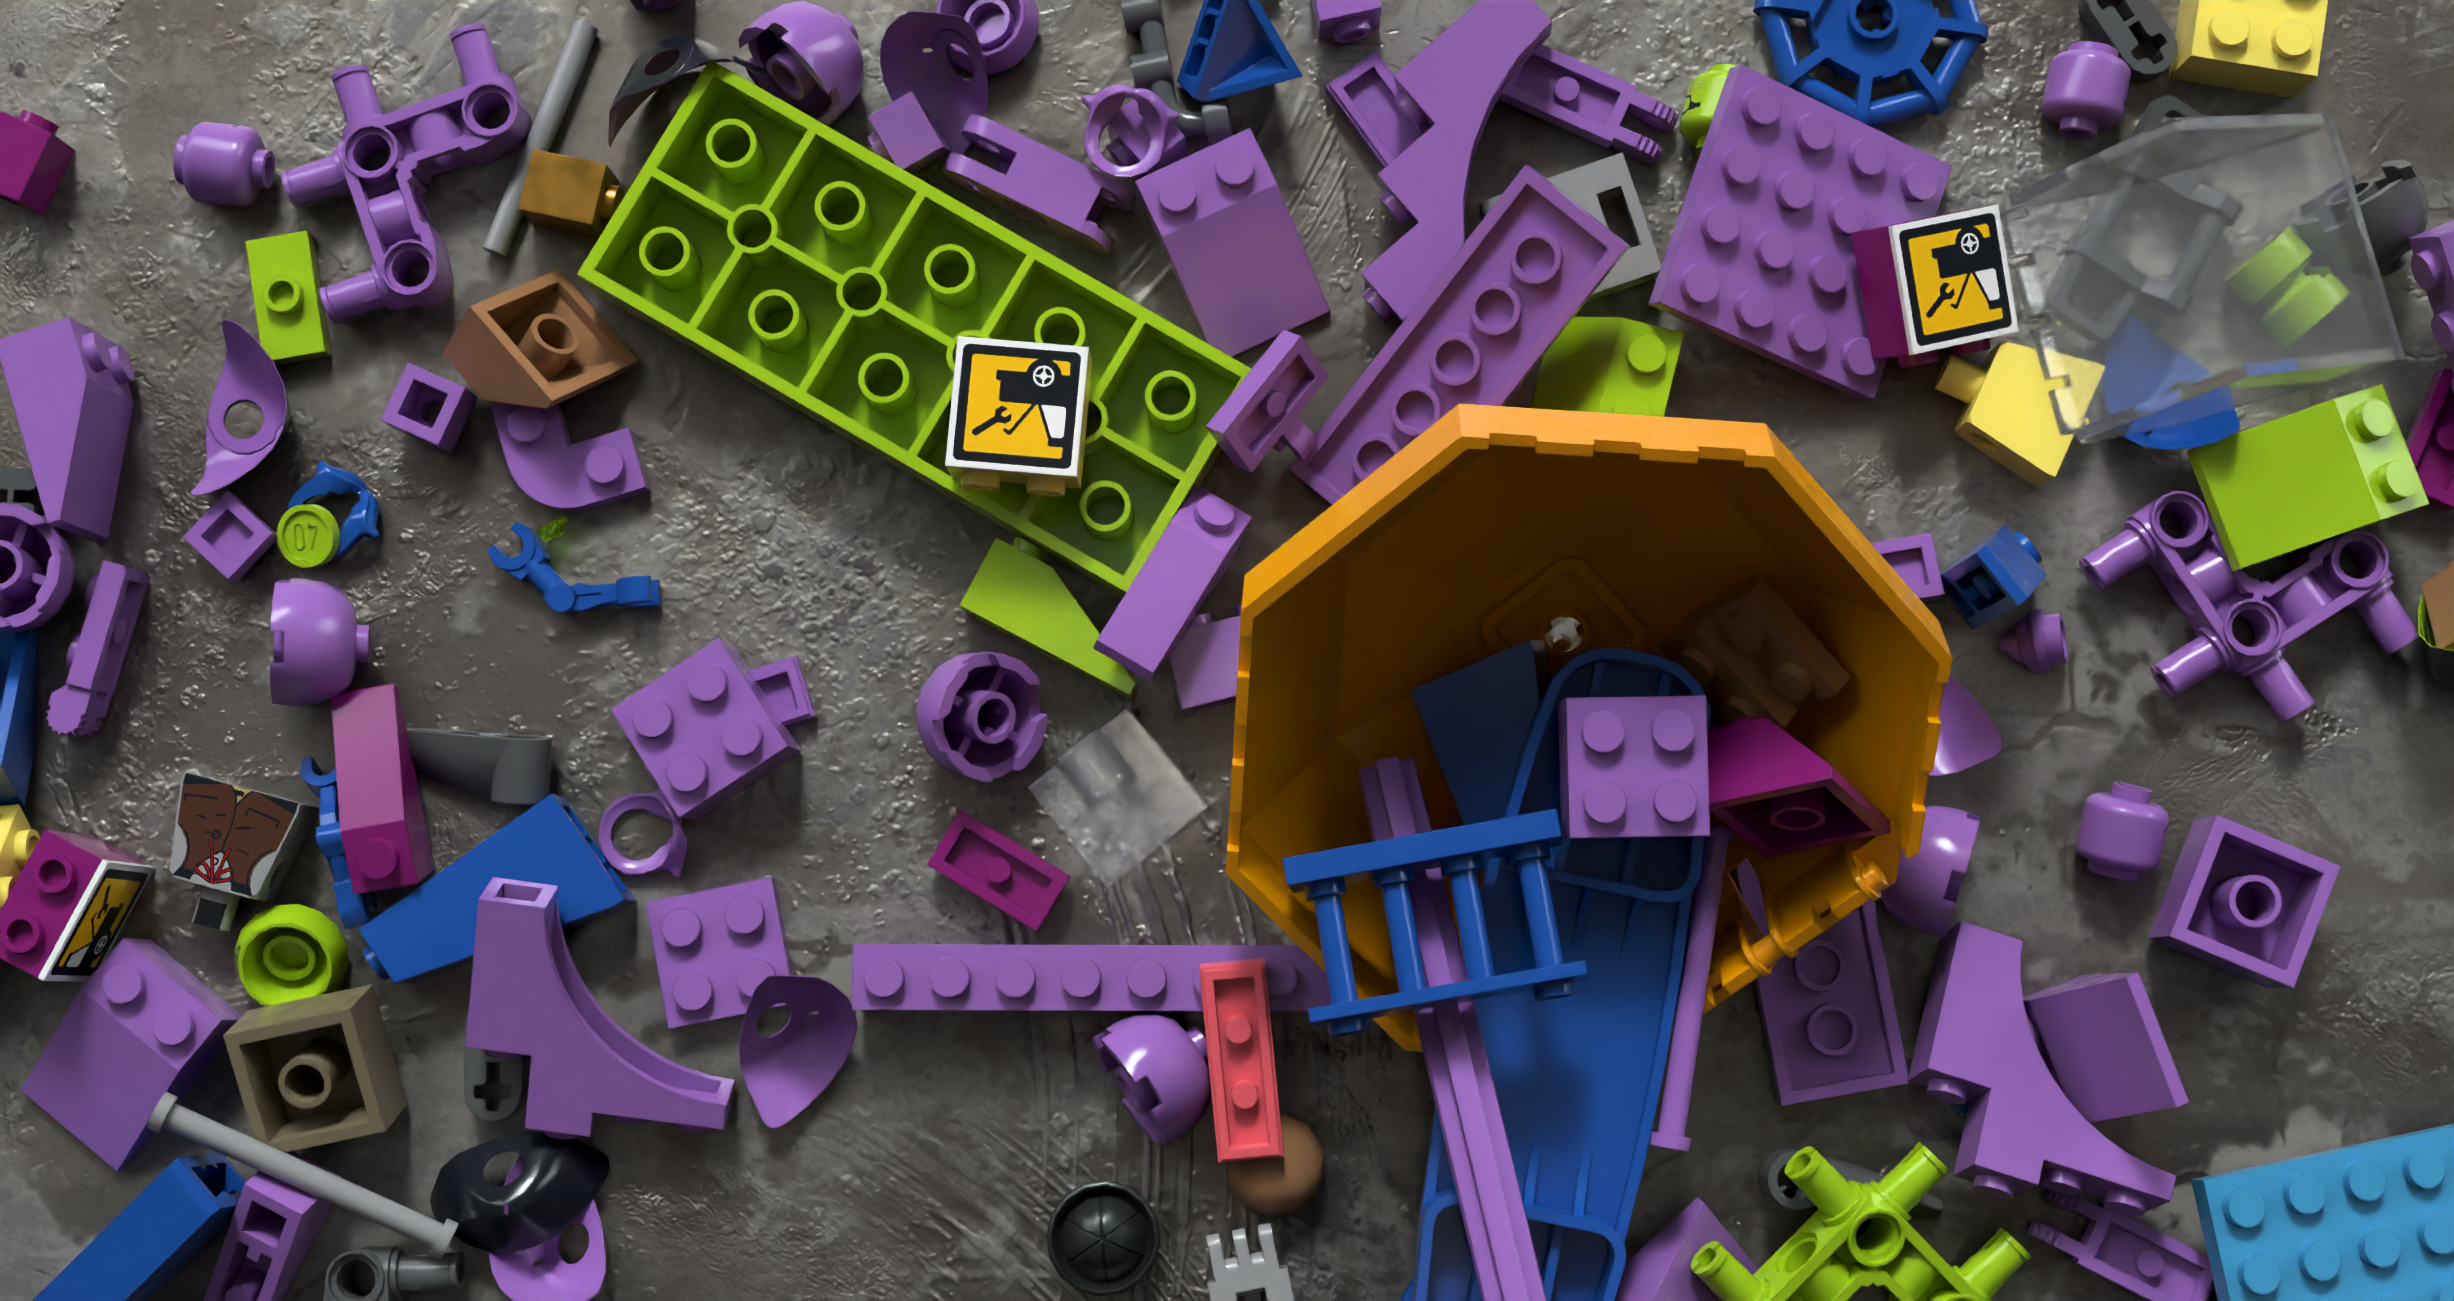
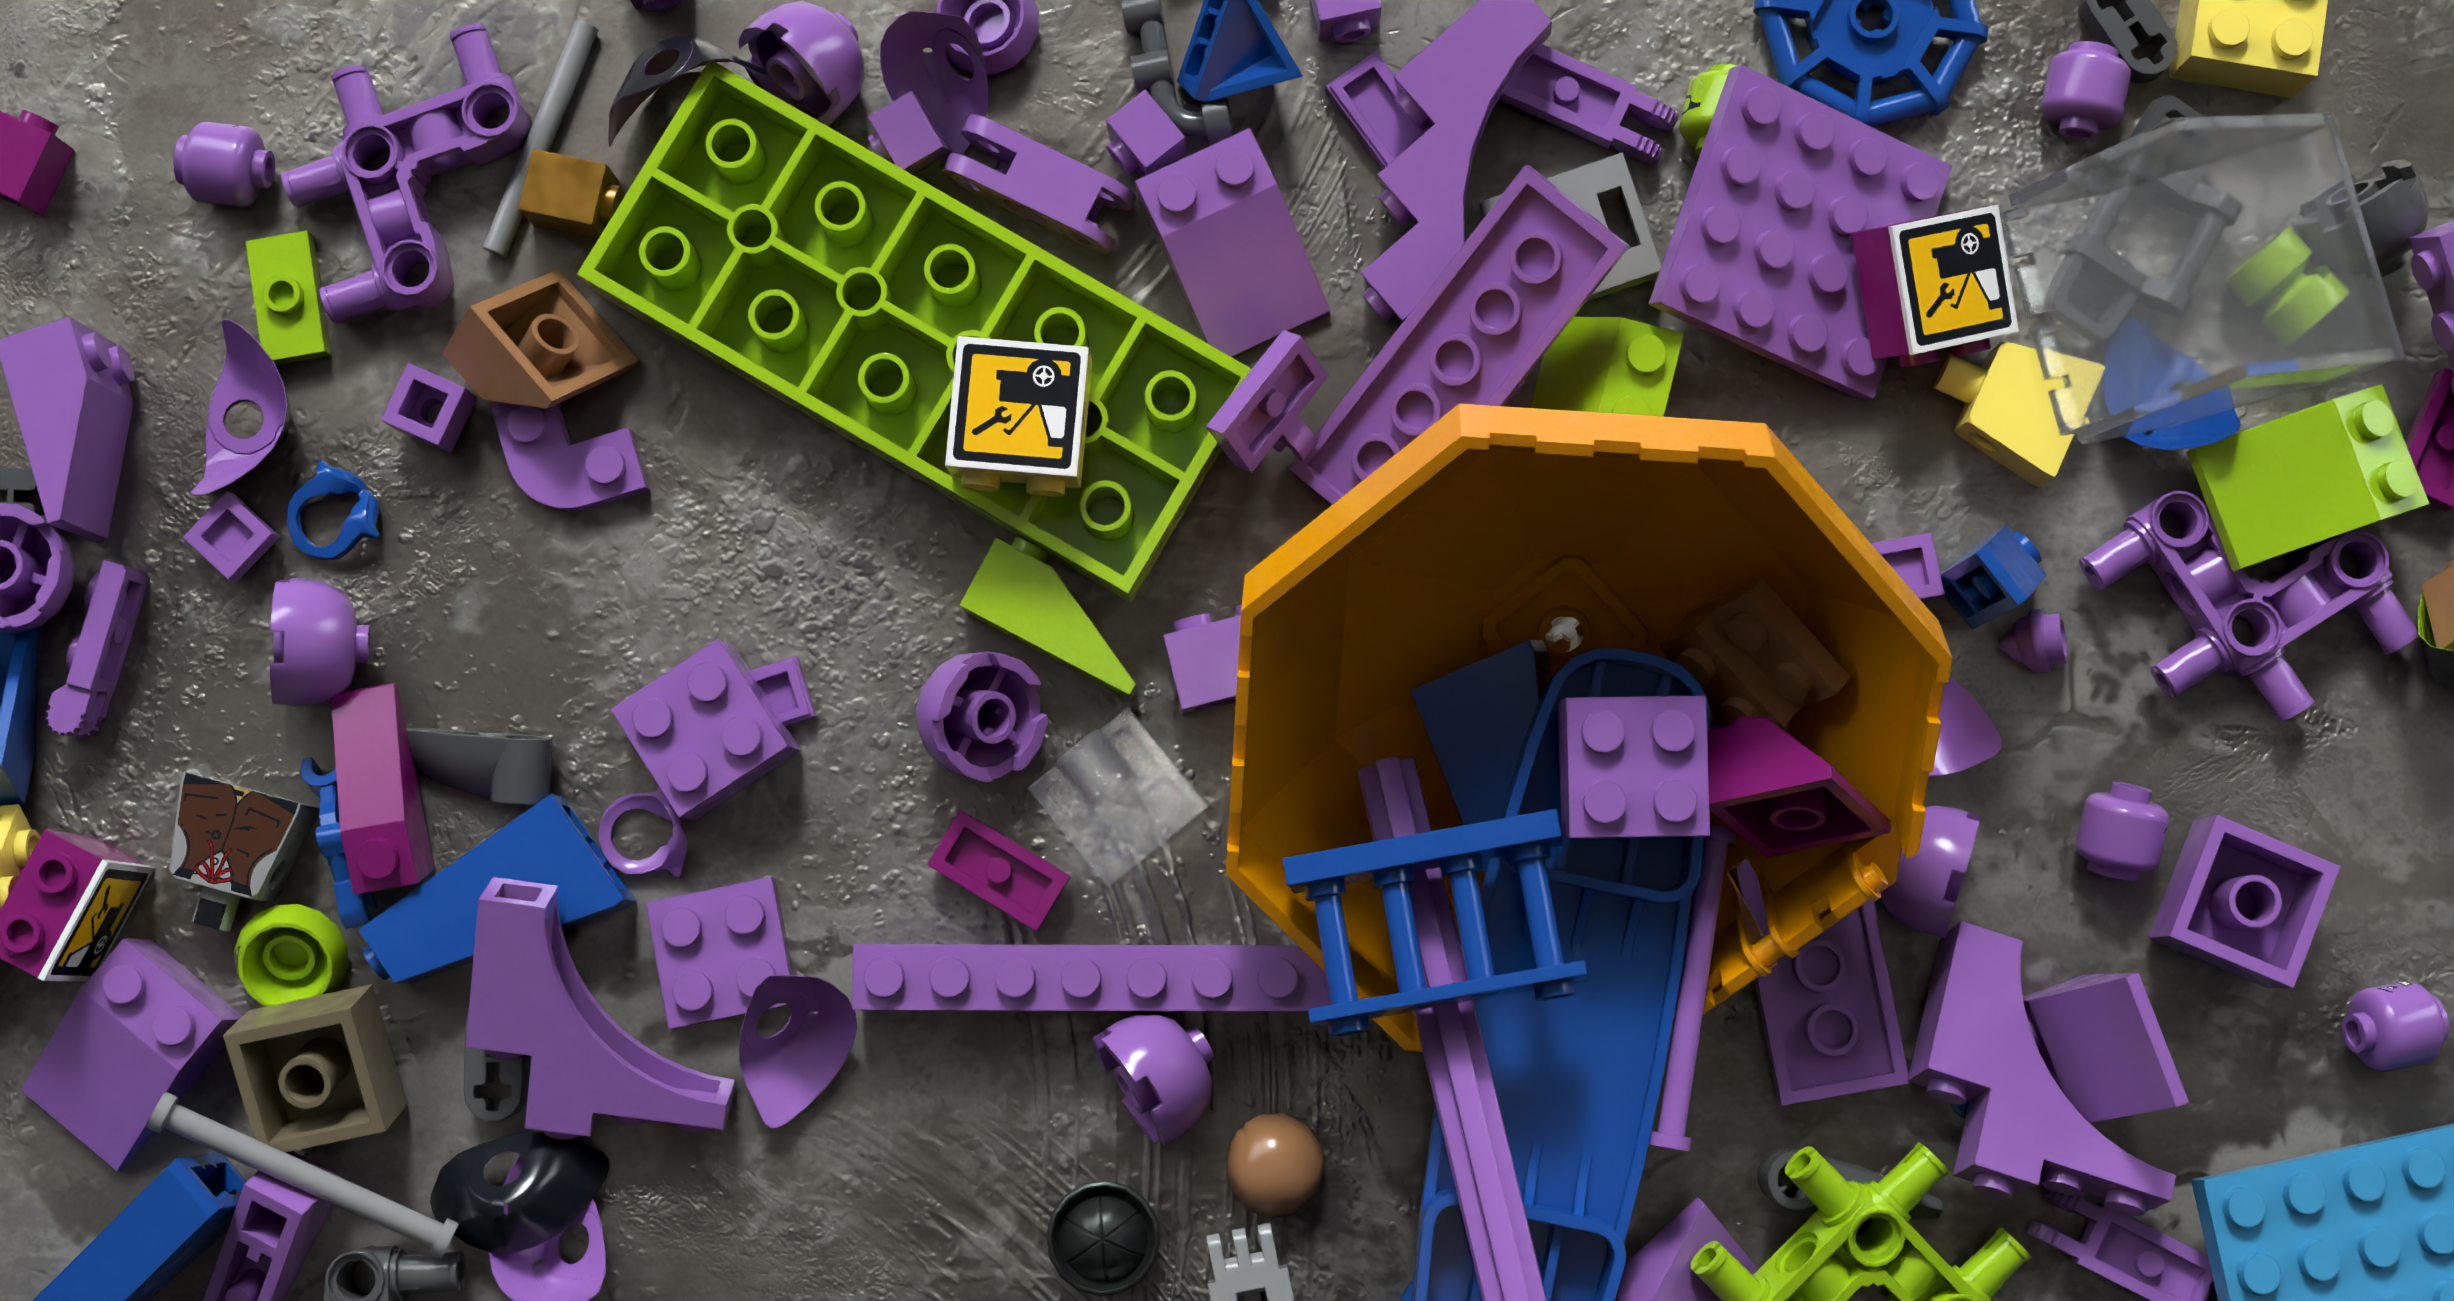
lime piece [277,504,340,568] -> none
blue piece [487,522,661,615] -> none
clear neon green piece [536,516,569,542] -> none
medium lavender piece [1082,84,1179,179] -> none
medium lavender slope [1093,485,1252,681] -> none
coral tile [1199,958,1284,1163] -> none
none -> medium lavender head [2342,981,2449,1072]

